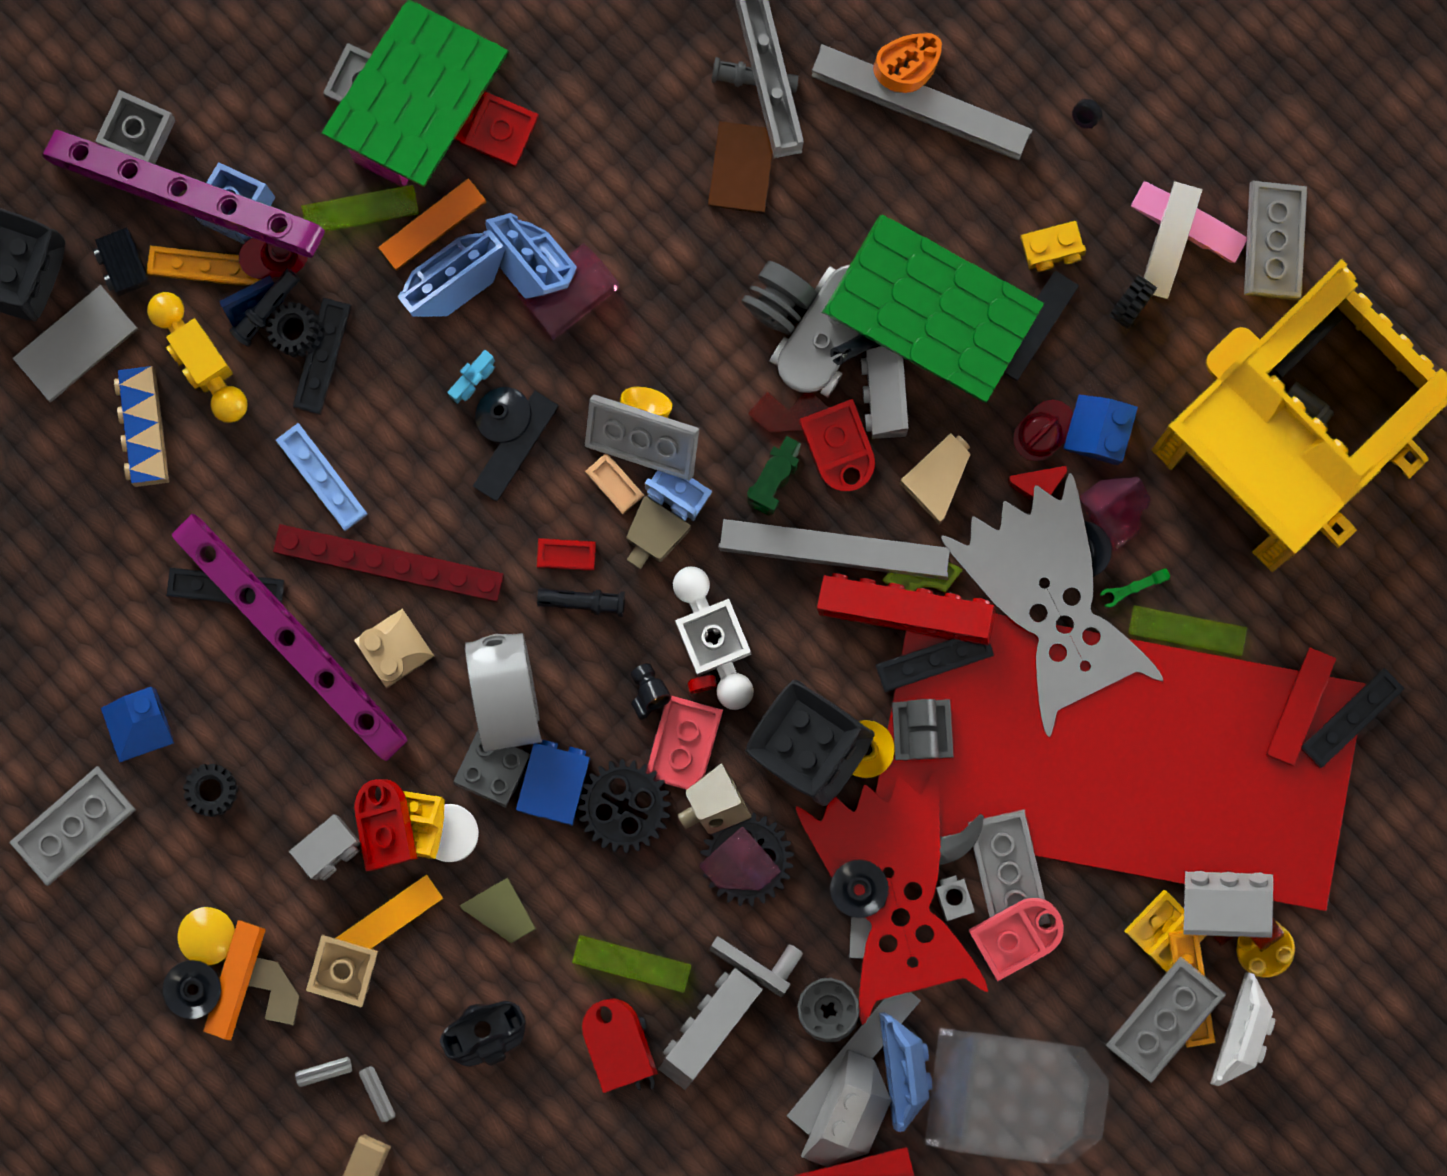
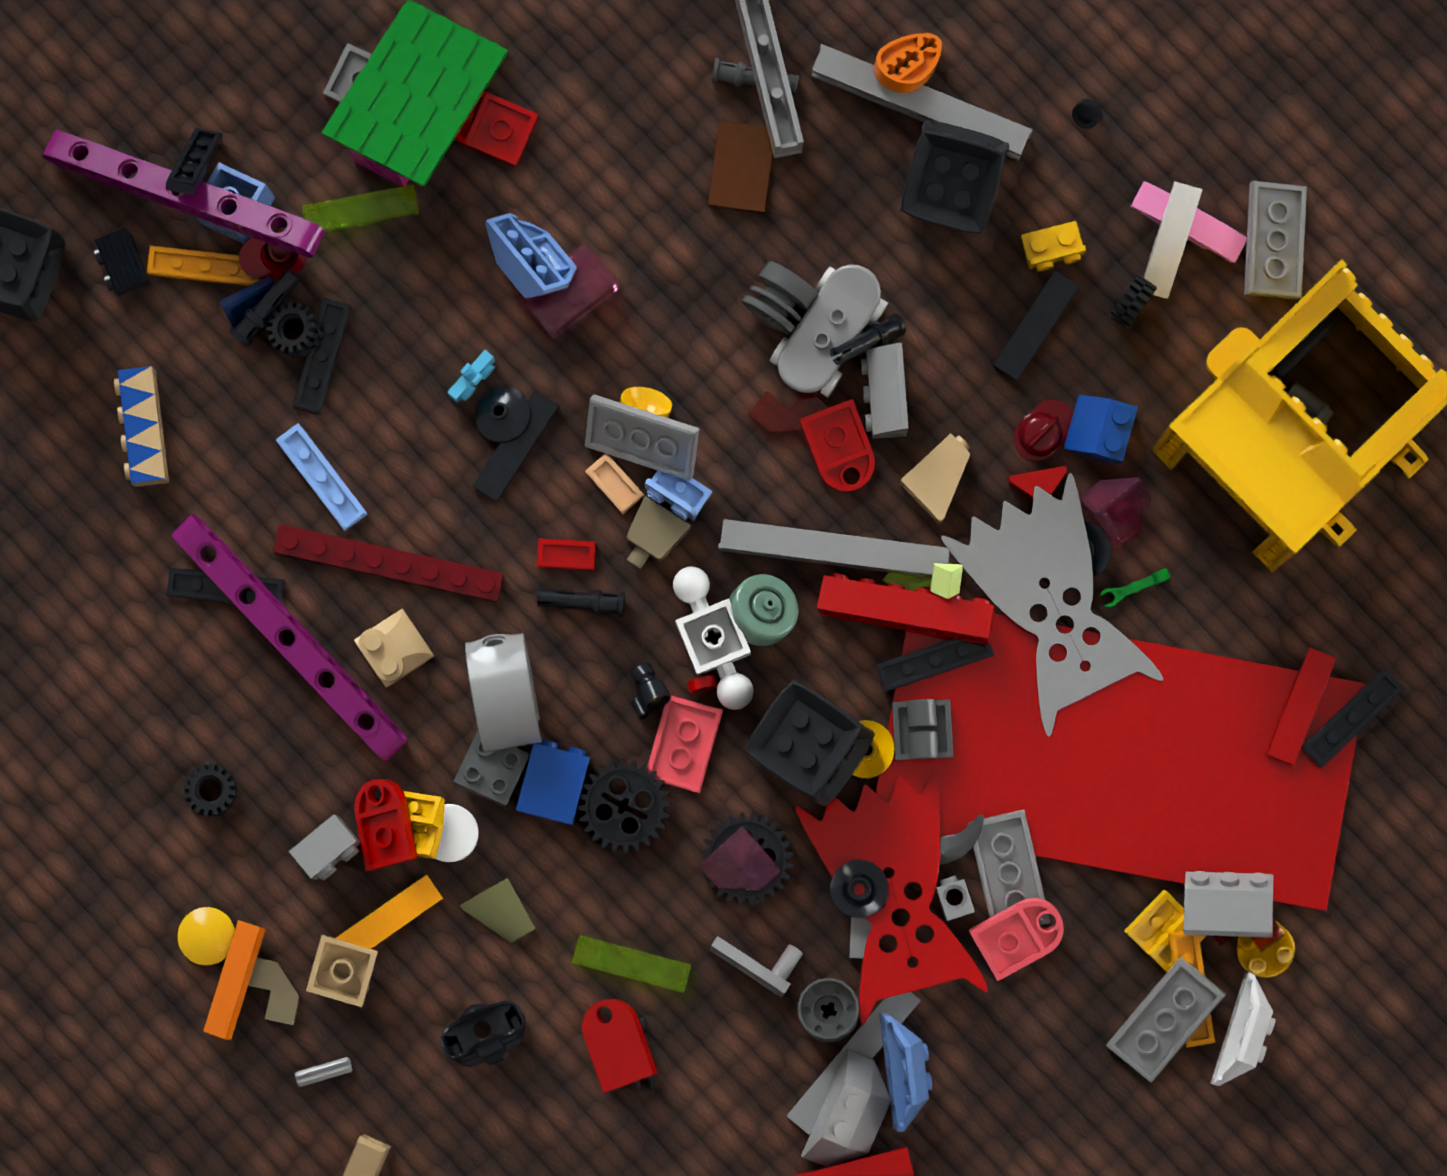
light grey tile [9,766,136,886] -> none
light grey tile [13,285,138,403] -> none
light grey brick [95,90,176,164] -> none
blue slope [101,687,174,763] -> none
yellow brick [147,292,248,423] -> none
black dish [163,960,221,1019] -> none
light grey axle [359,1066,395,1122] -> none
orange tile [378,178,486,271] -> none
medium blue wedge [398,230,505,317] -> none
light grey wedge [658,968,763,1090] -> none
torso [677,764,752,834] -> none
dark green hips [747,436,801,516] -> none
green piece [822,215,1045,402] -> none
clear windscreen [925,1029,1109,1164] -> none
clear neon green tile [1128,605,1247,656] -> none
none -> black tile [166,128,223,195]
none -> sand green wheel [727,574,799,646]
none -> black piece [899,120,1009,234]
none -> yellowish green slope [930,563,963,599]

